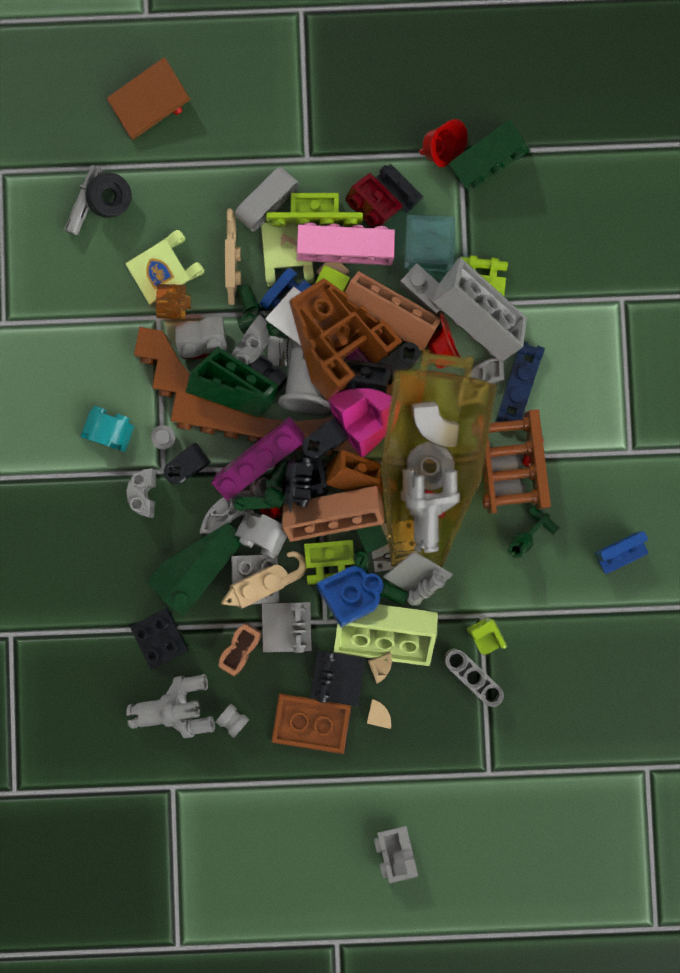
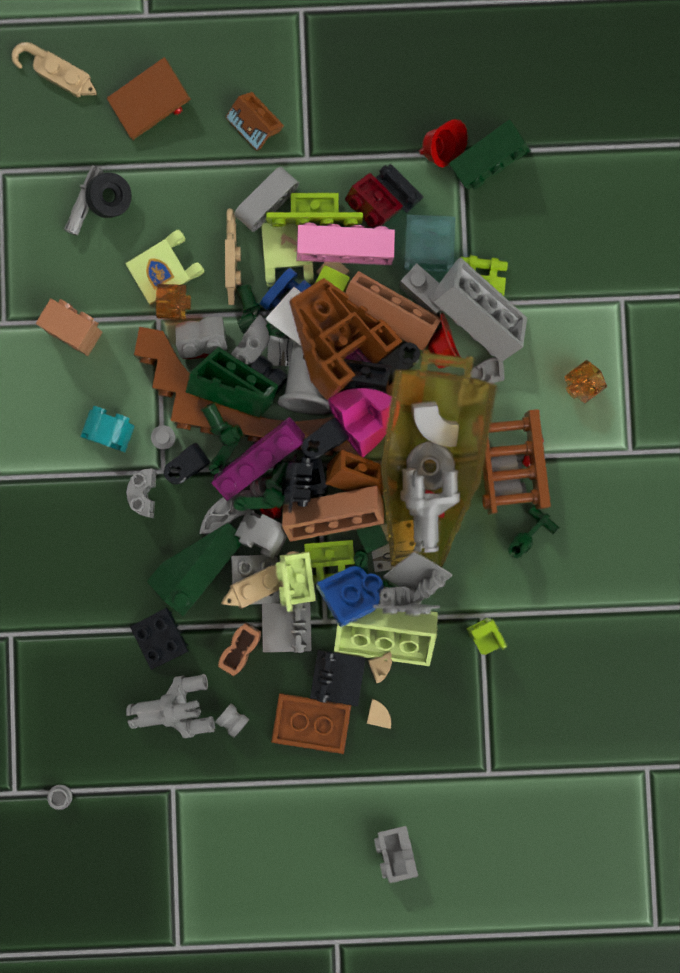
light grey beam [444,648,504,707] -> none
dark blue plate [495,341,545,422] -> none
blue bracket [594,531,649,574] -> none
none -> tan plate [12,42,97,98]
none -> nougat brick [35,299,103,356]
none -> light grey plate [47,784,73,810]
none -> dark green pin [201,402,244,474]
none -> dark orange panel [226,92,284,150]
none -> yellowish green bracket [276,551,316,612]
none -> light grey hinge [373,586,440,615]
none -> clear orange brick [564,360,607,404]

